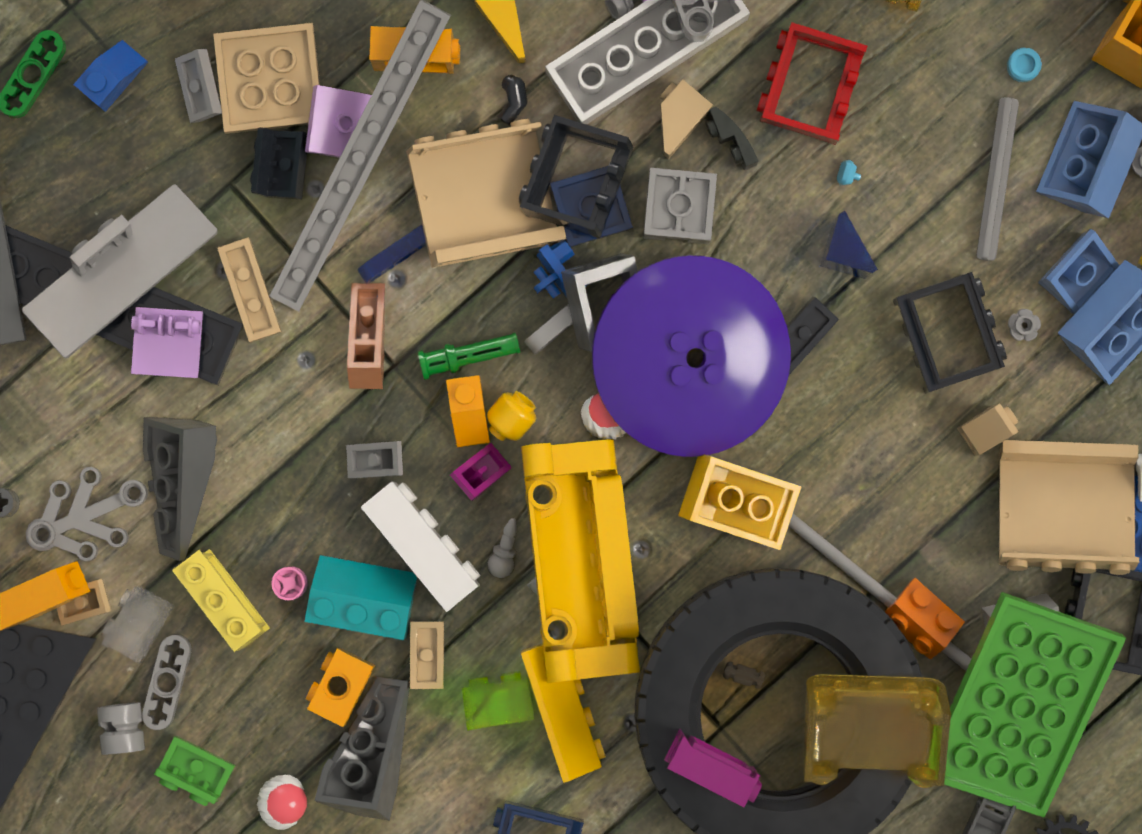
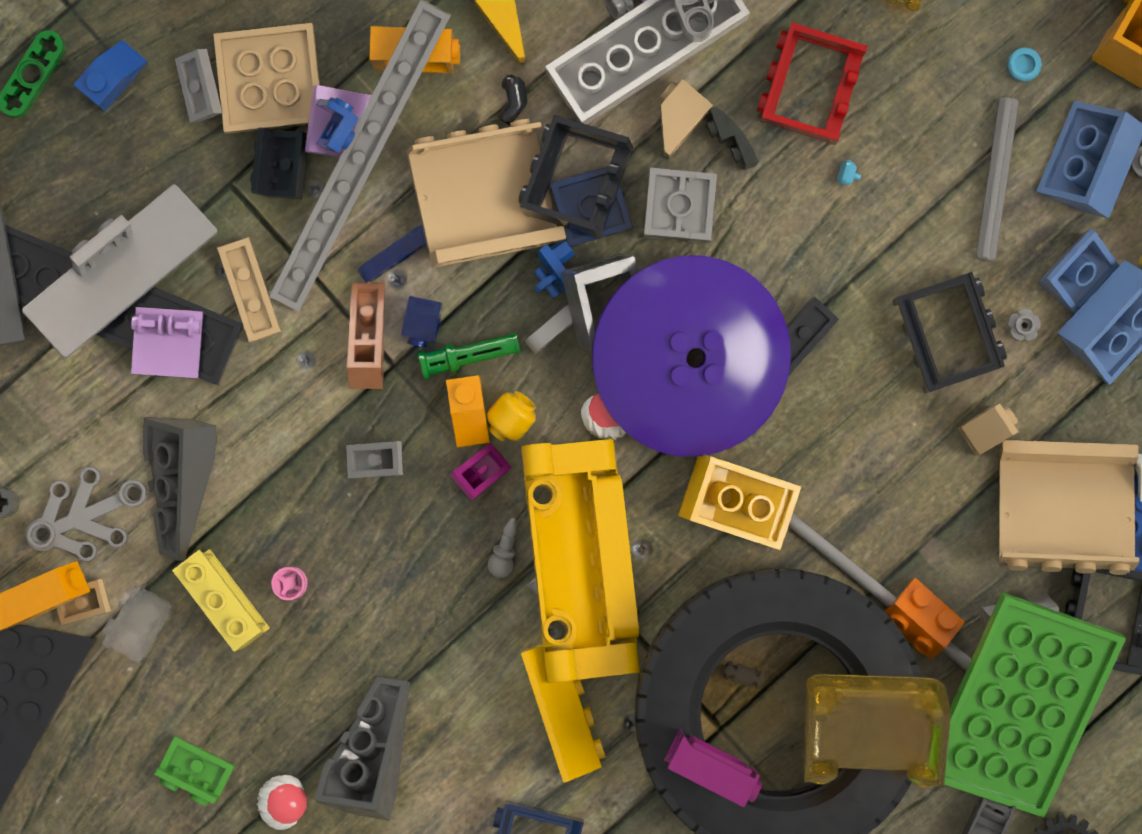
light grey wheel [97,702,145,755] -> none
light grey beam [142,634,192,730] -> none
teal slope [304,555,418,640] -> none
light orange brick [306,648,375,727] -> none
white brick [361,481,481,612] -> none
tan plate [410,621,444,689] -> none
clear neon green slope [462,671,535,731] -> none
clear blue slope [820,211,878,279] -> none
none -> blue bracket [316,97,359,153]
none -> clear blue brick [401,296,444,348]

